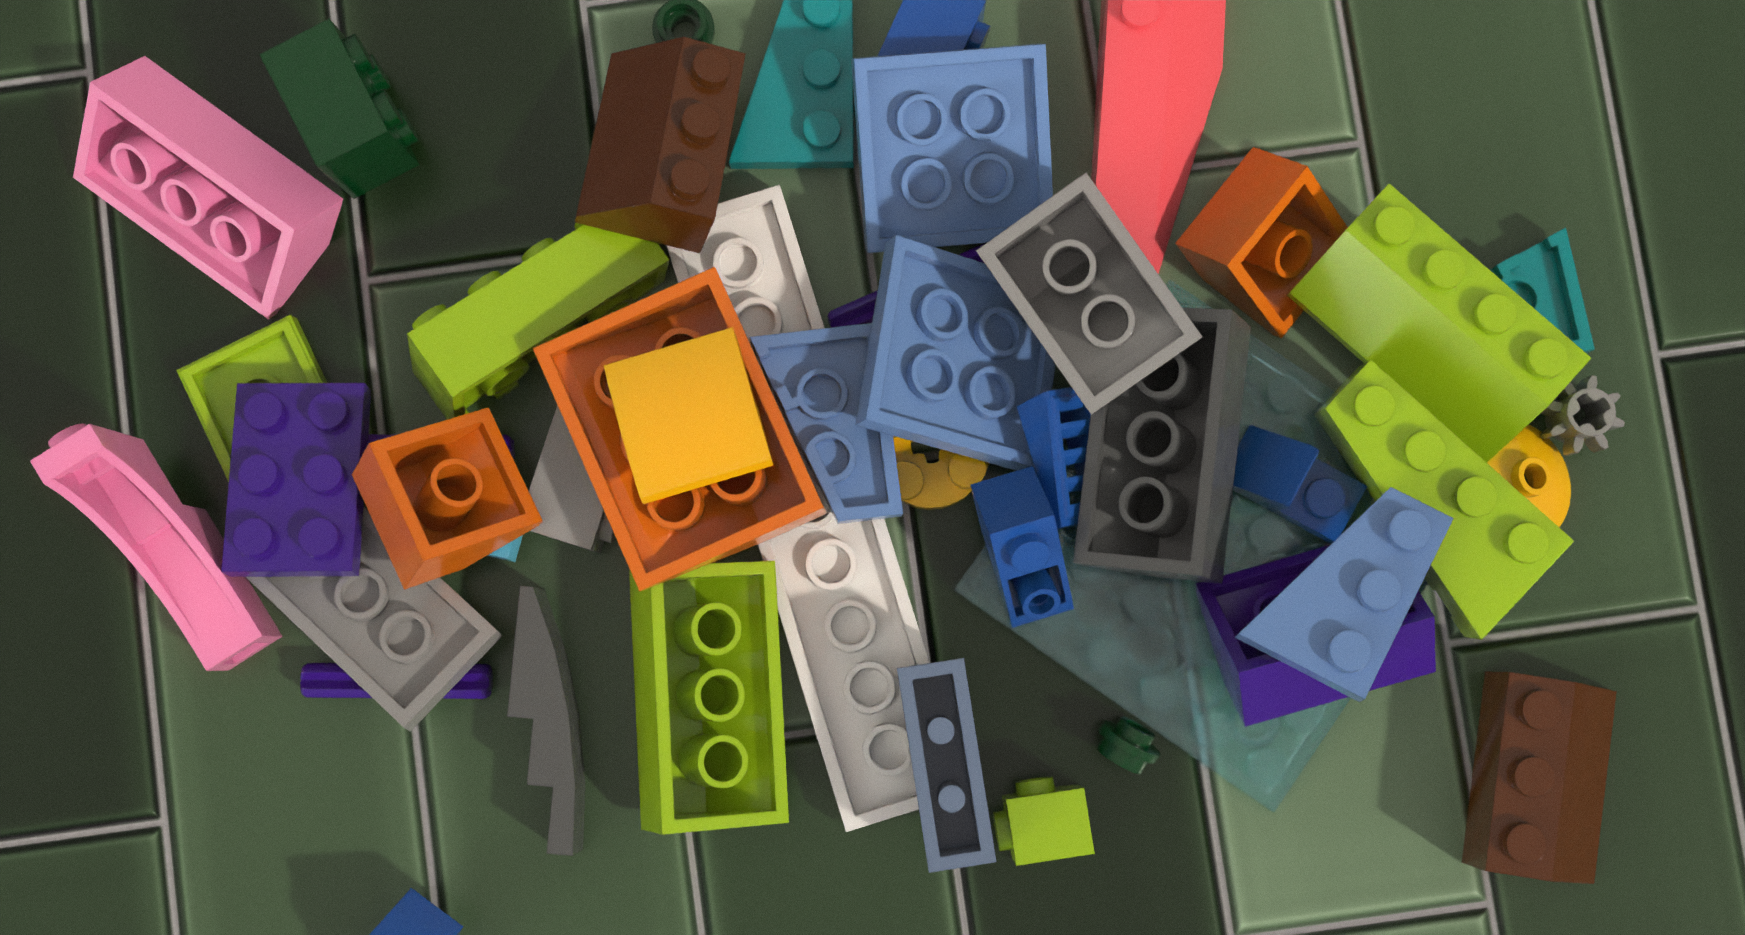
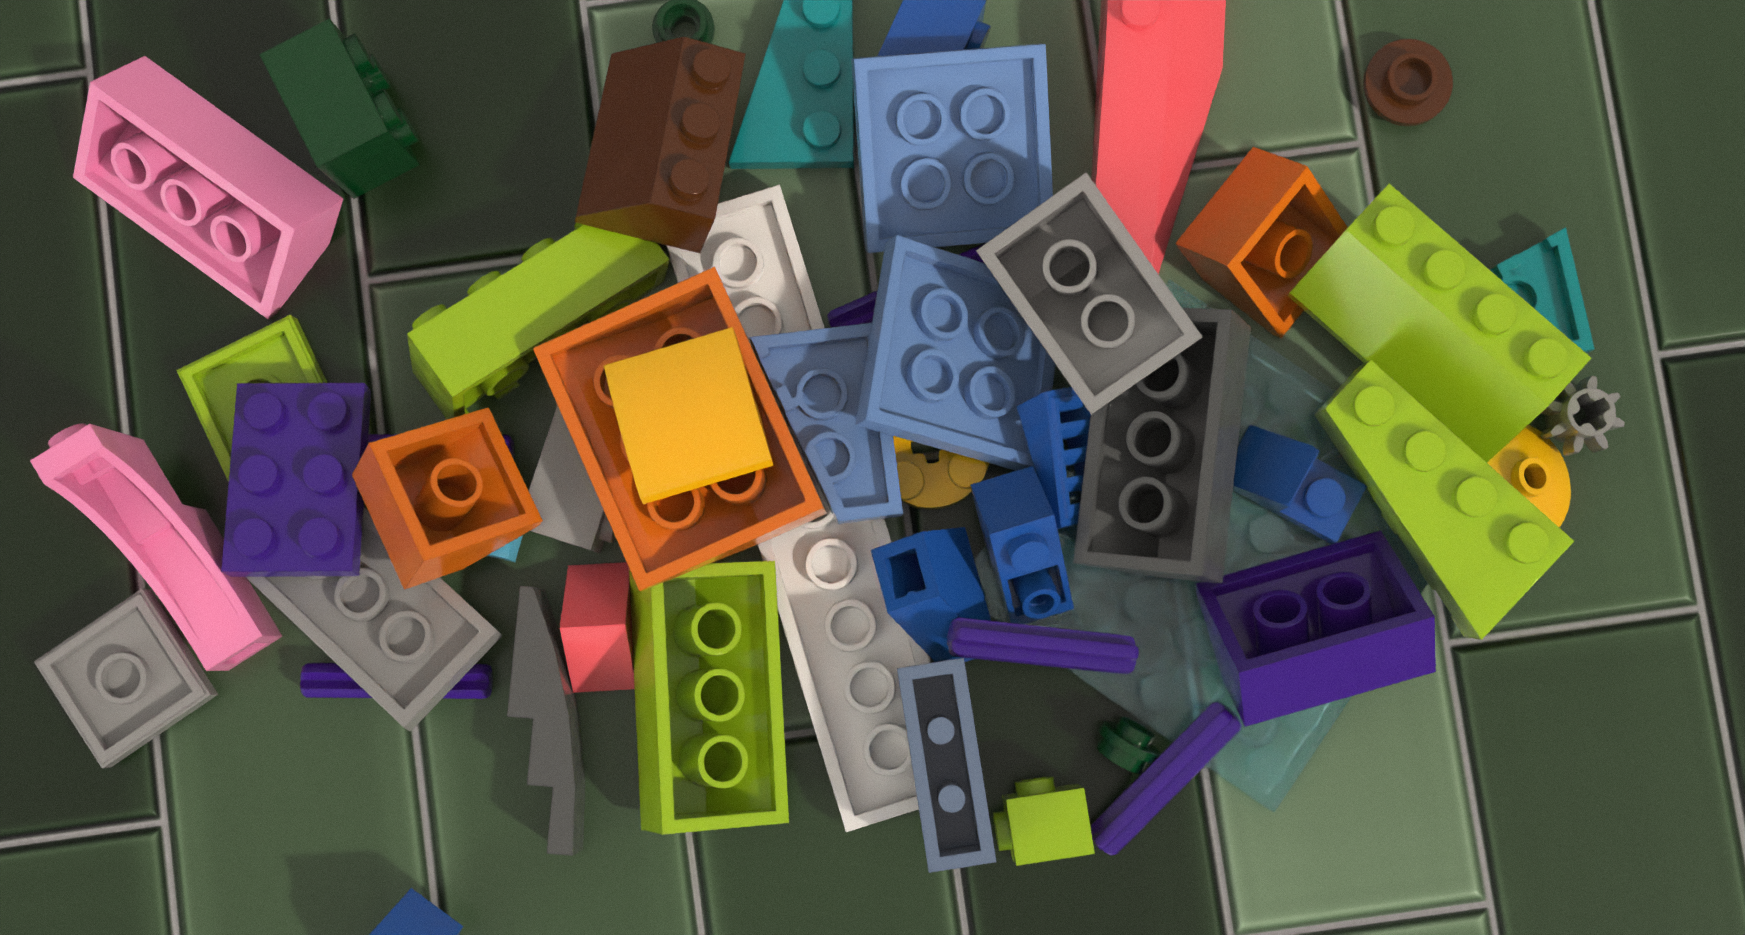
medium blue wing [1235,487,1454,702] -> none
reddish brown slope [1461,671,1617,884] -> none
none -> light grey plate [34,589,218,769]
none -> coral slope [560,562,635,693]
none -> blue slope [871,527,991,662]
none -> dark purple axle [947,617,1139,674]
none -> dark purple axle [1090,701,1242,856]
none -> reddish brown piece [1363,39,1453,126]

